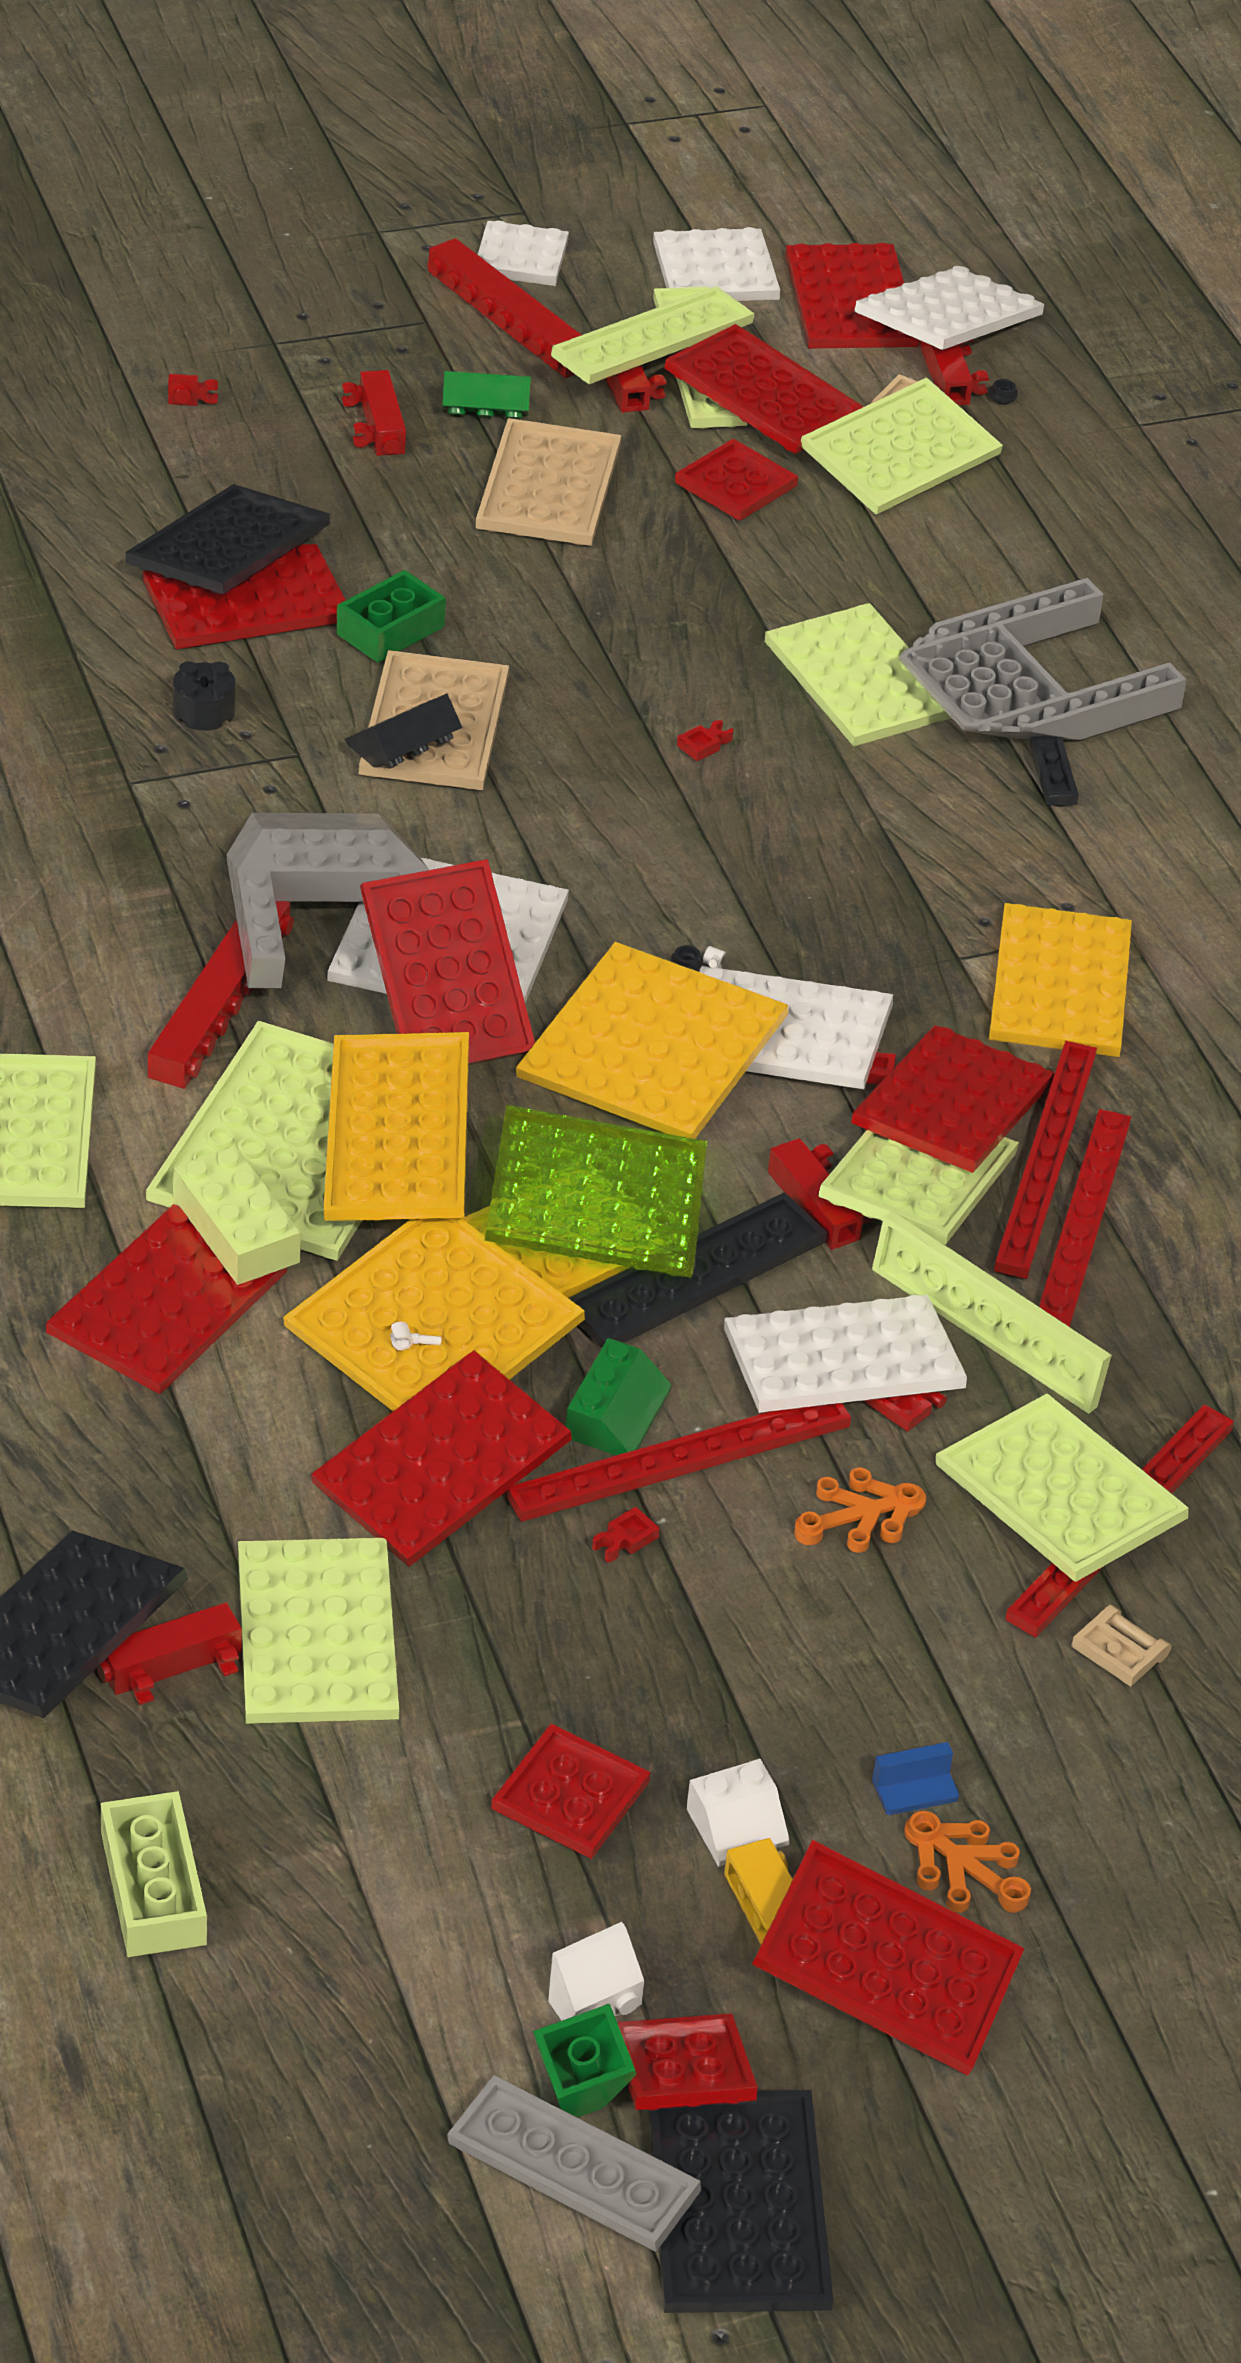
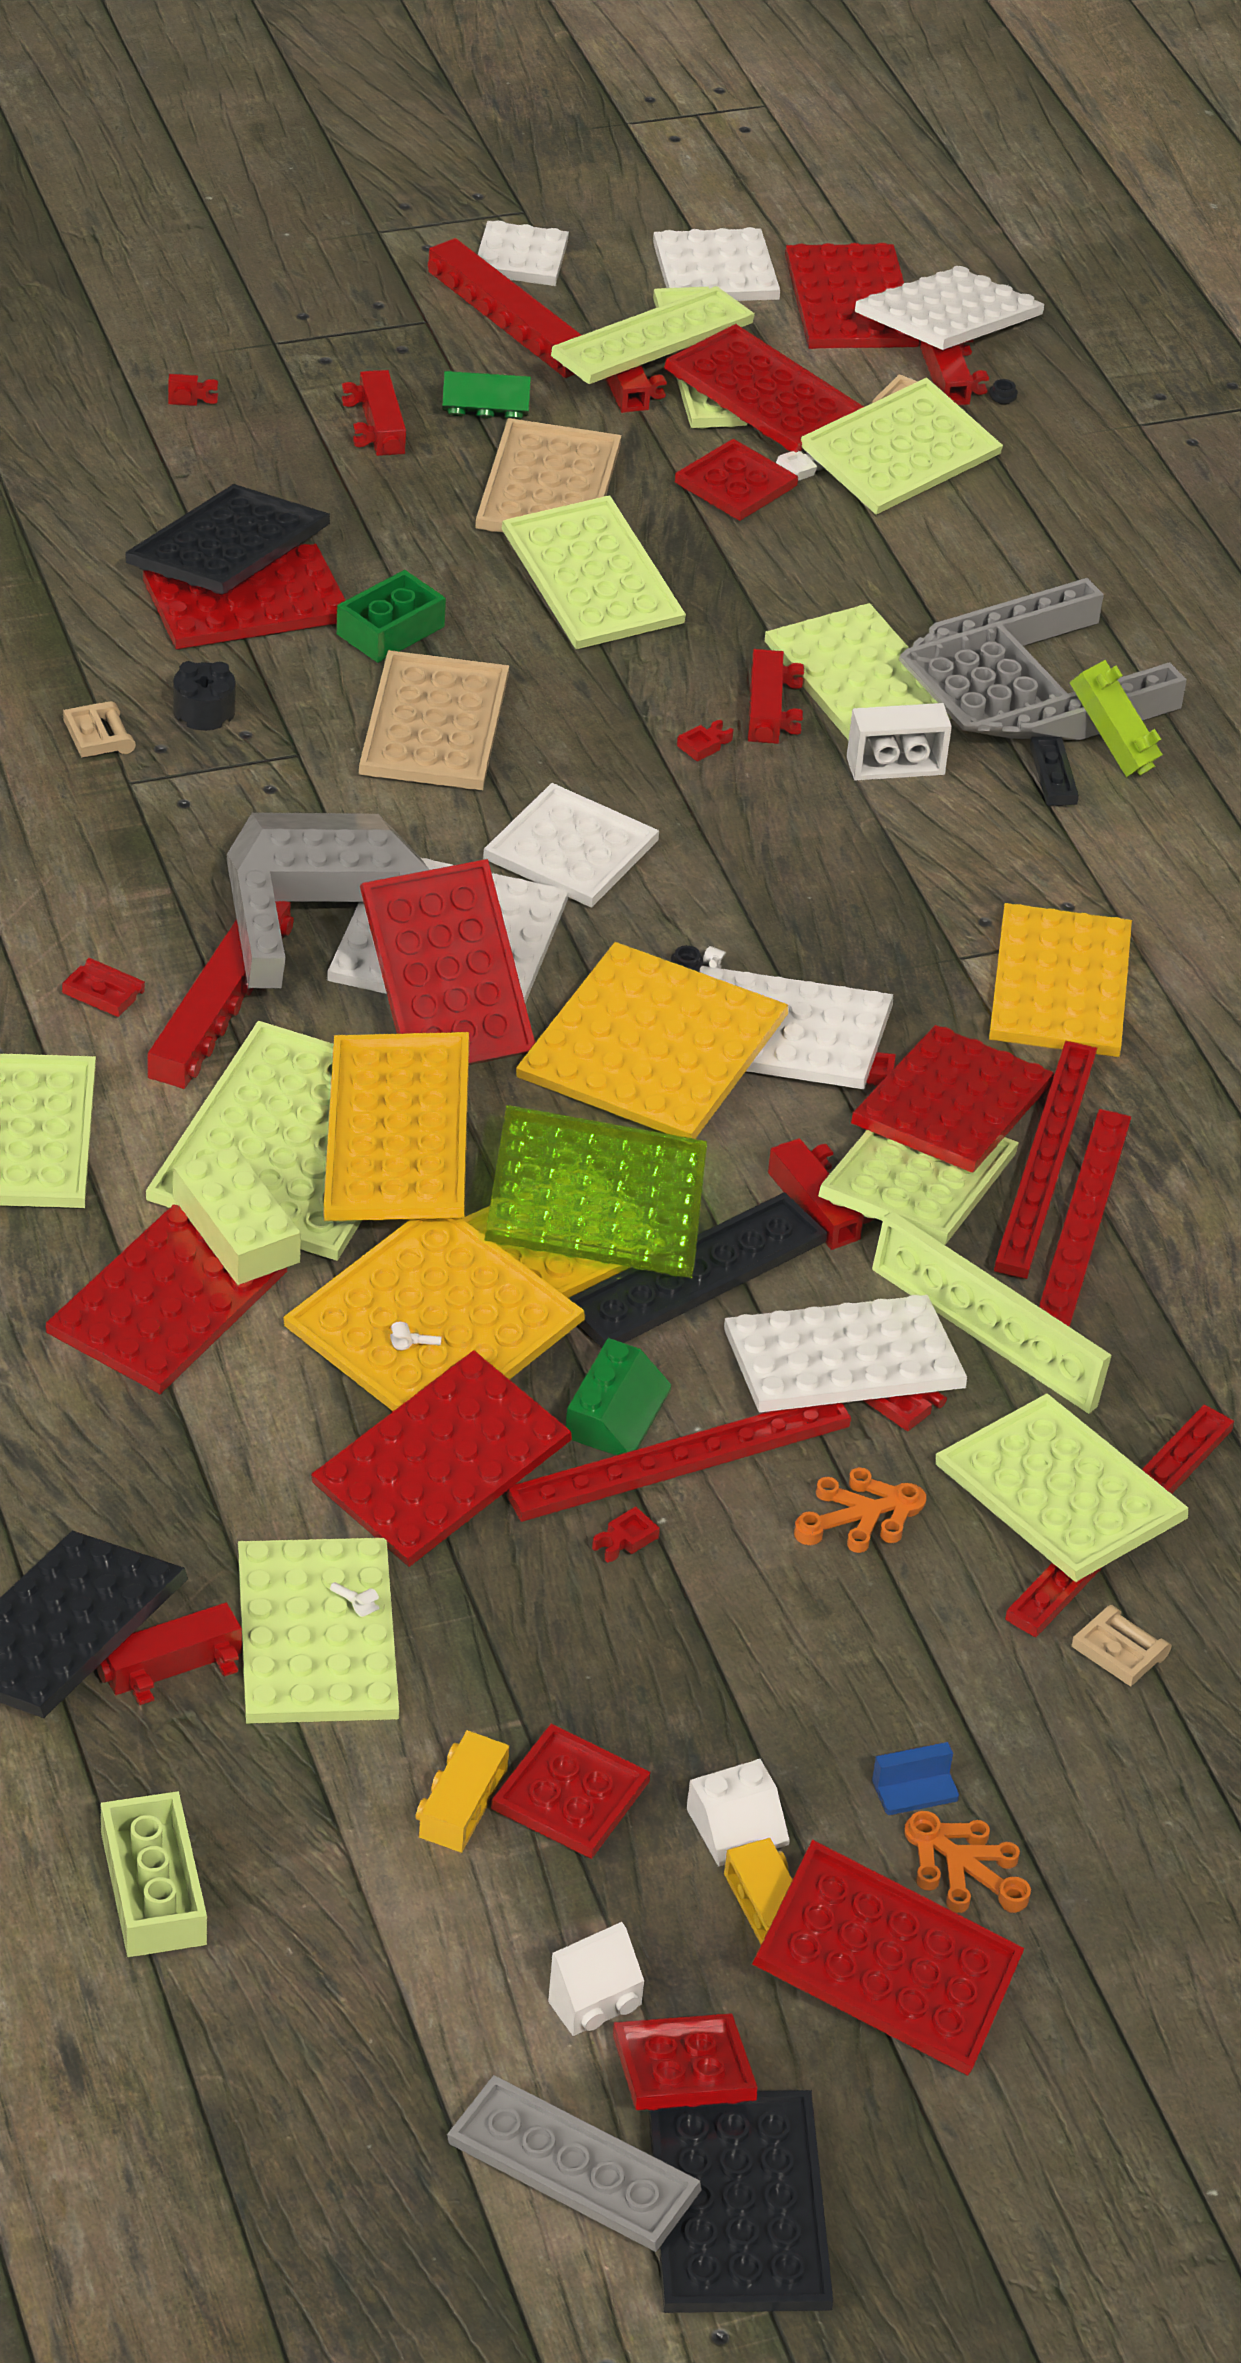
black slope [345,693,463,769] -> none
green slope [533,2003,637,2118] -> none
none -> red plate [62,958,145,1017]
none -> tan plate [63,701,136,758]
none -> white hand [330,1582,380,1617]
none -> yellow brick [416,1730,509,1853]
none -> white plate [483,783,659,908]
none -> yellowish green plate [501,495,686,649]
none -> red brick [748,649,804,744]
none -> white plate [776,451,824,481]
none -> white brick [847,703,952,781]
none -> lime brick [1070,660,1163,778]

